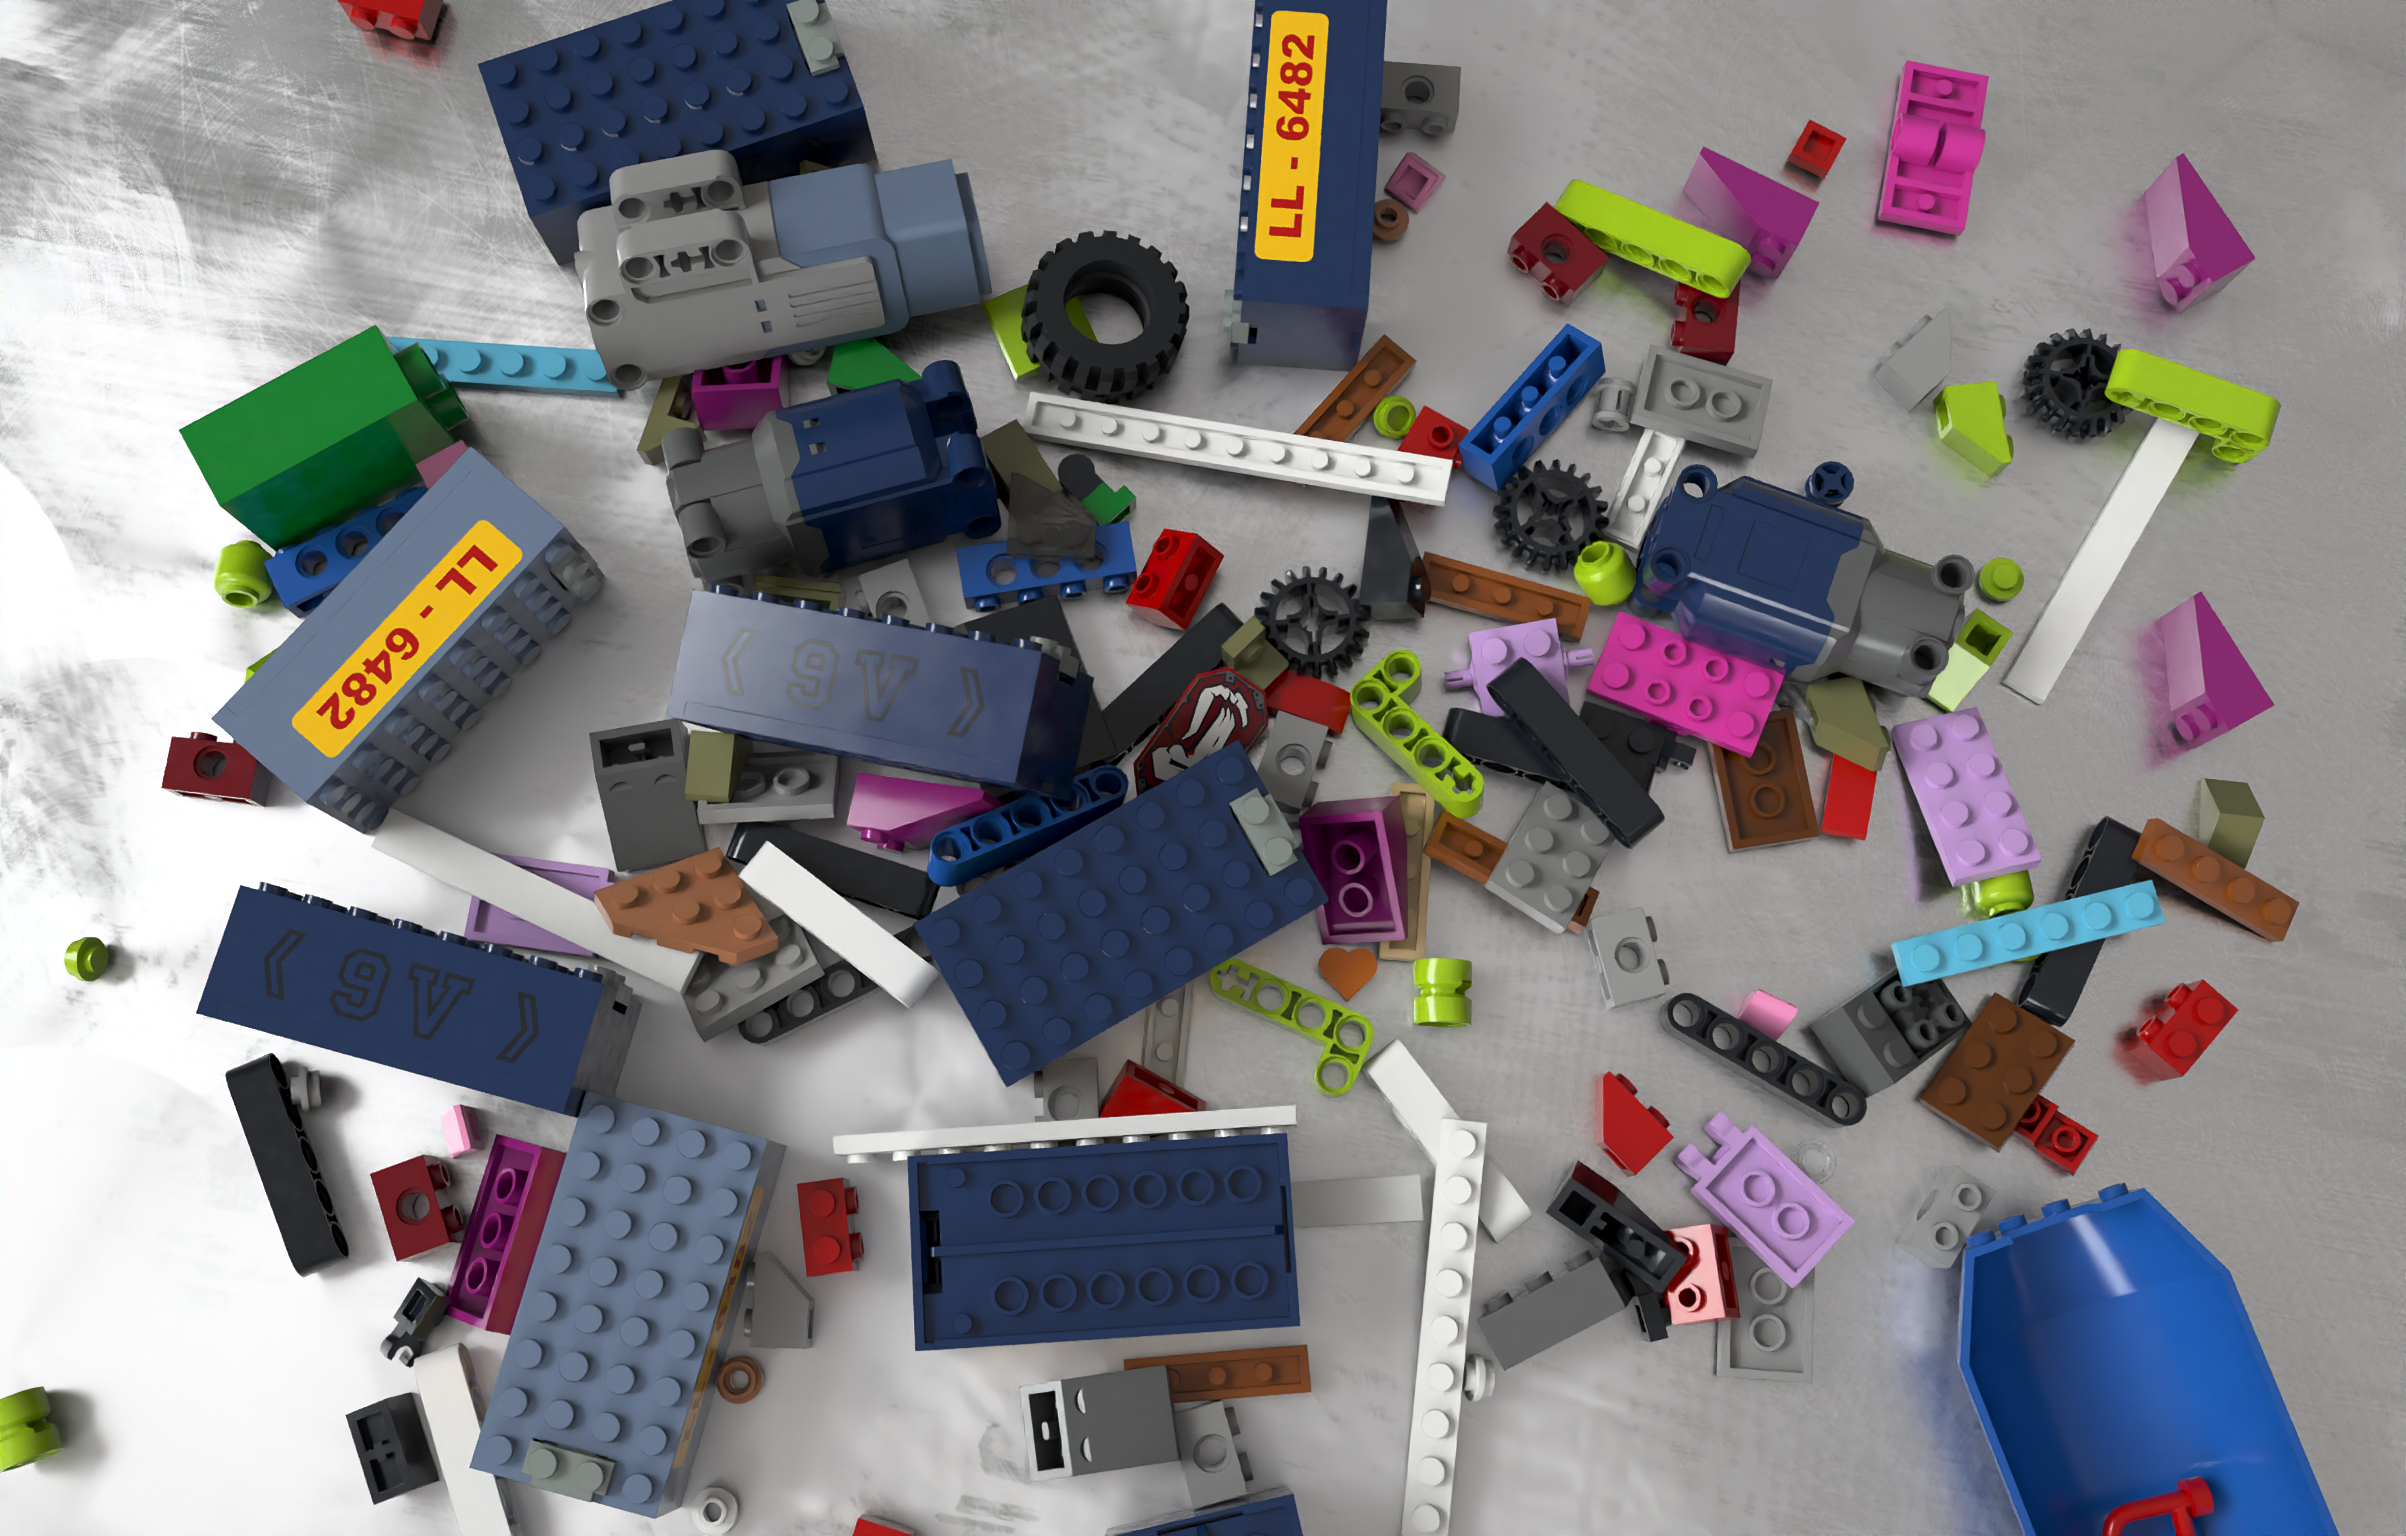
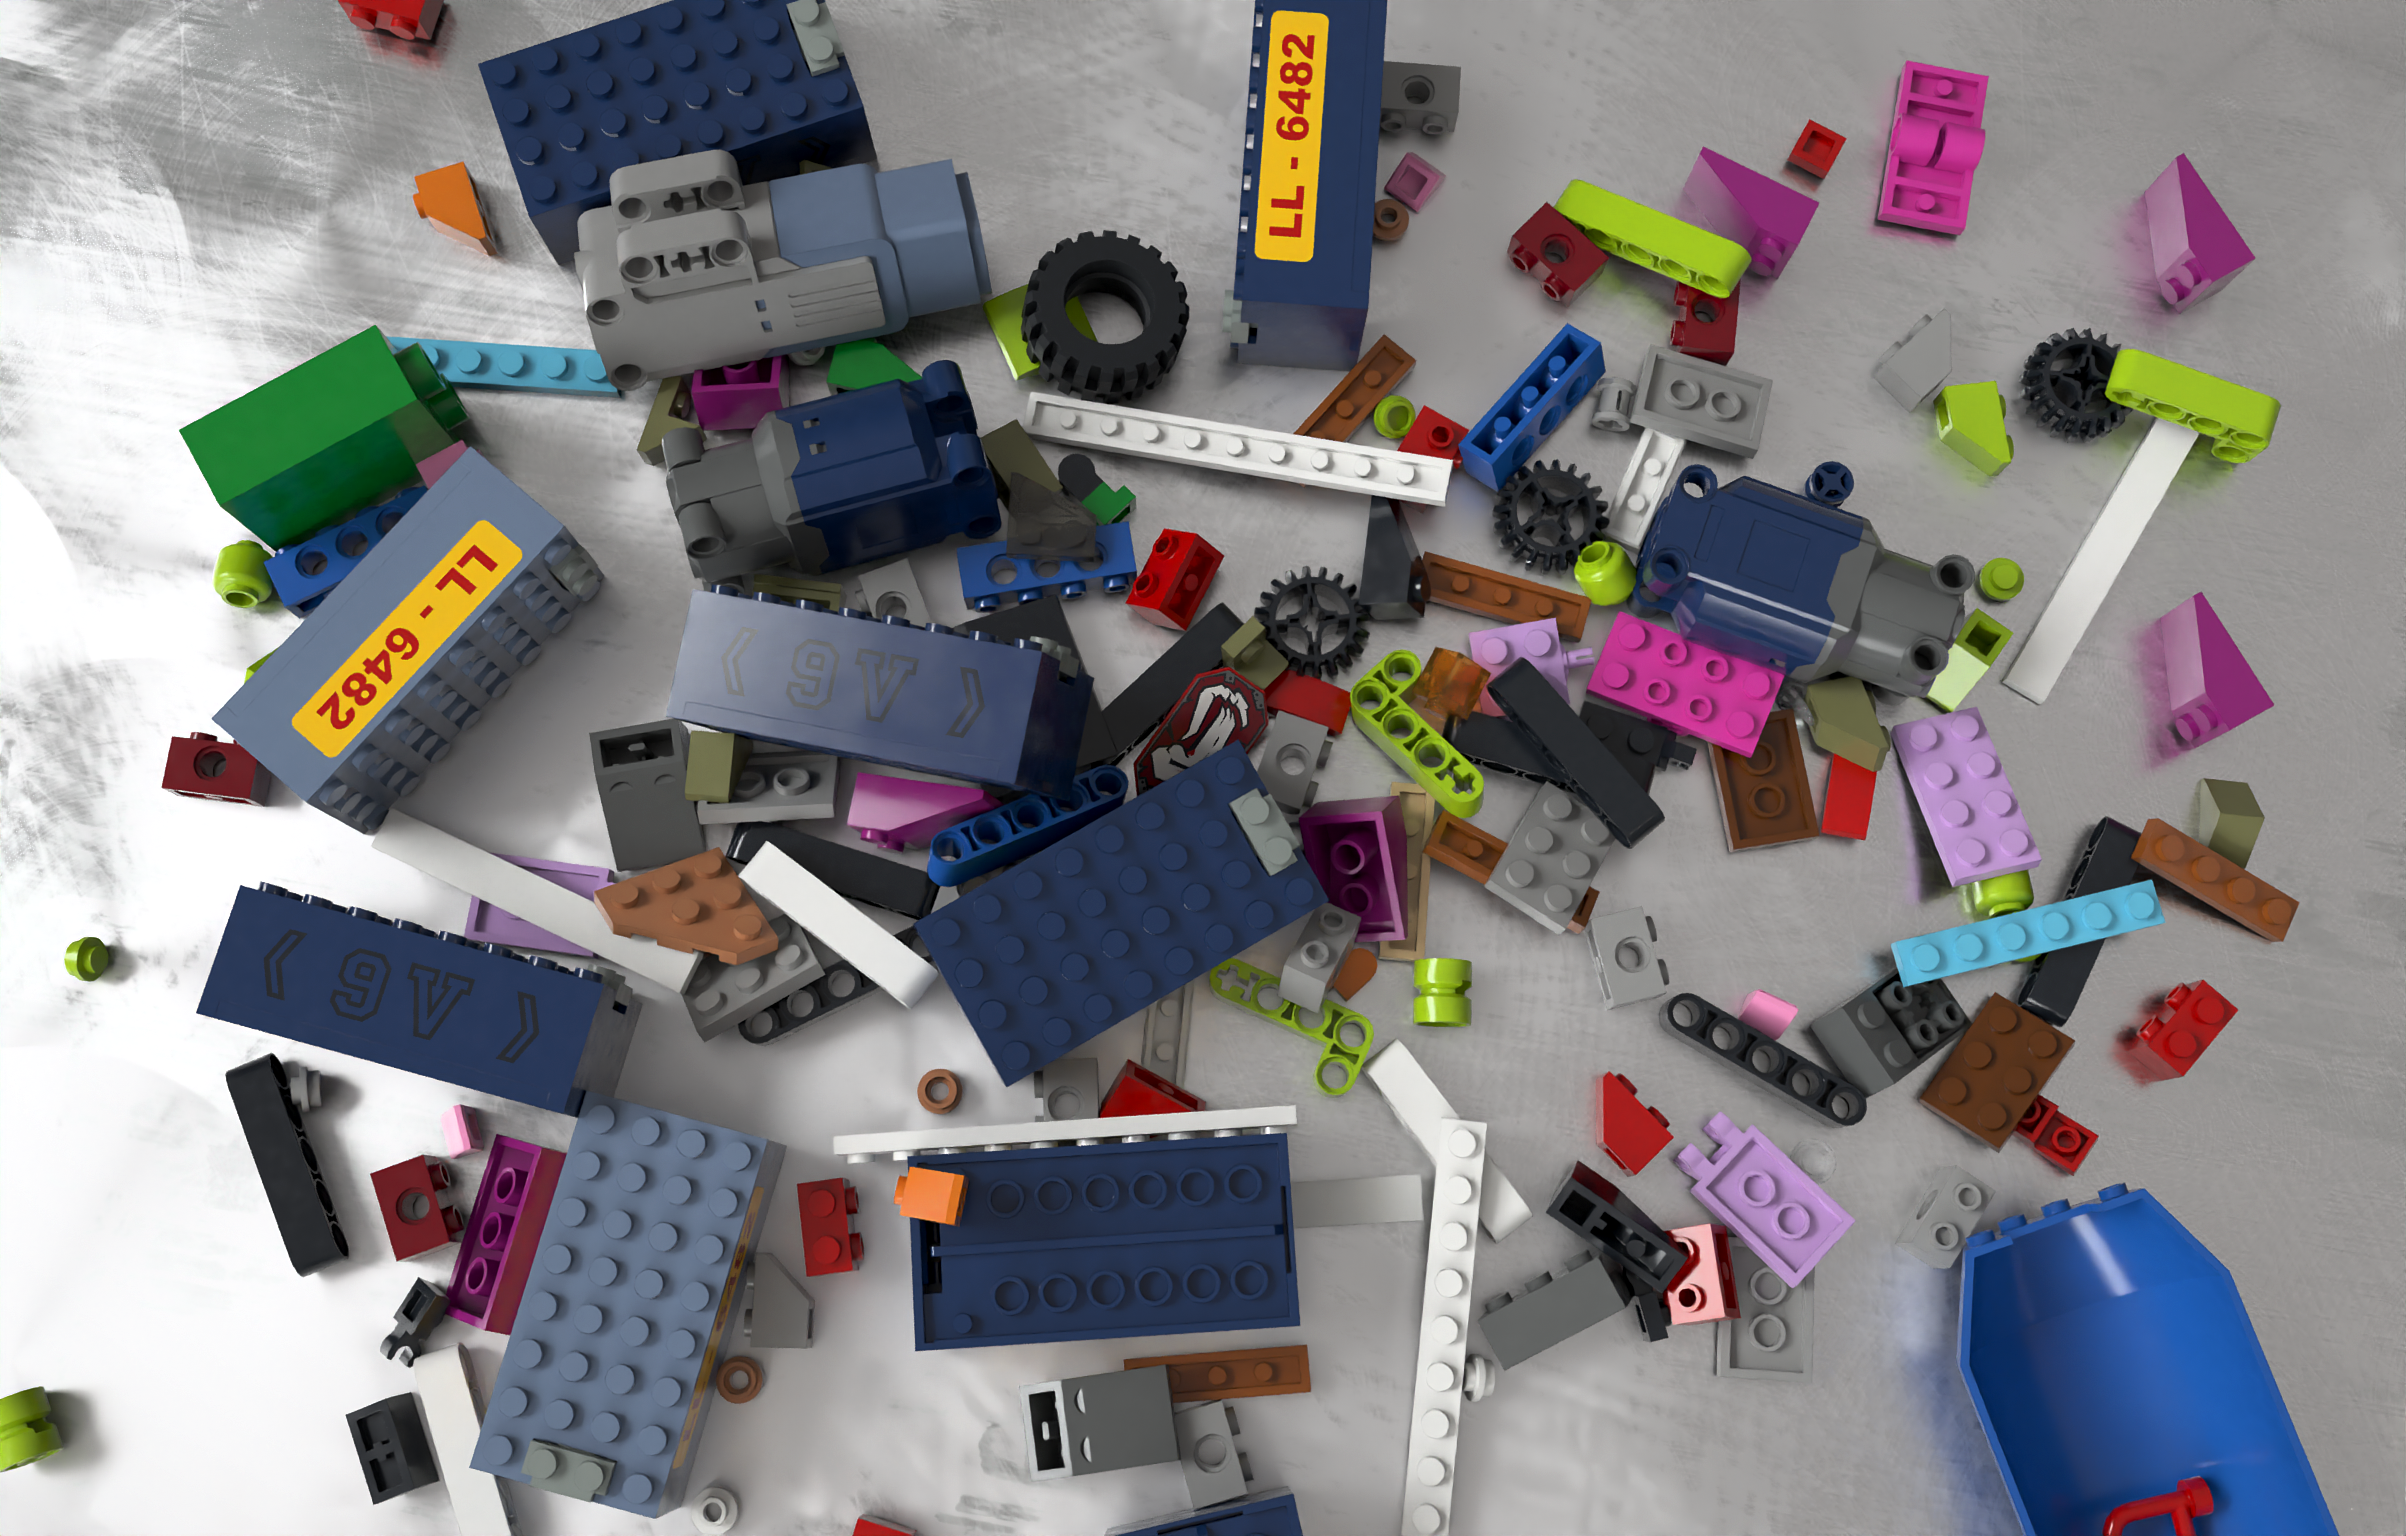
none -> orange slope [413,162,498,256]
none -> orange slope [894,1167,969,1227]
none -> nougat plate [917,1069,963,1114]
none -> light grey brick [1277,902,1361,1014]
none -> clear orange brick [1412,647,1491,721]

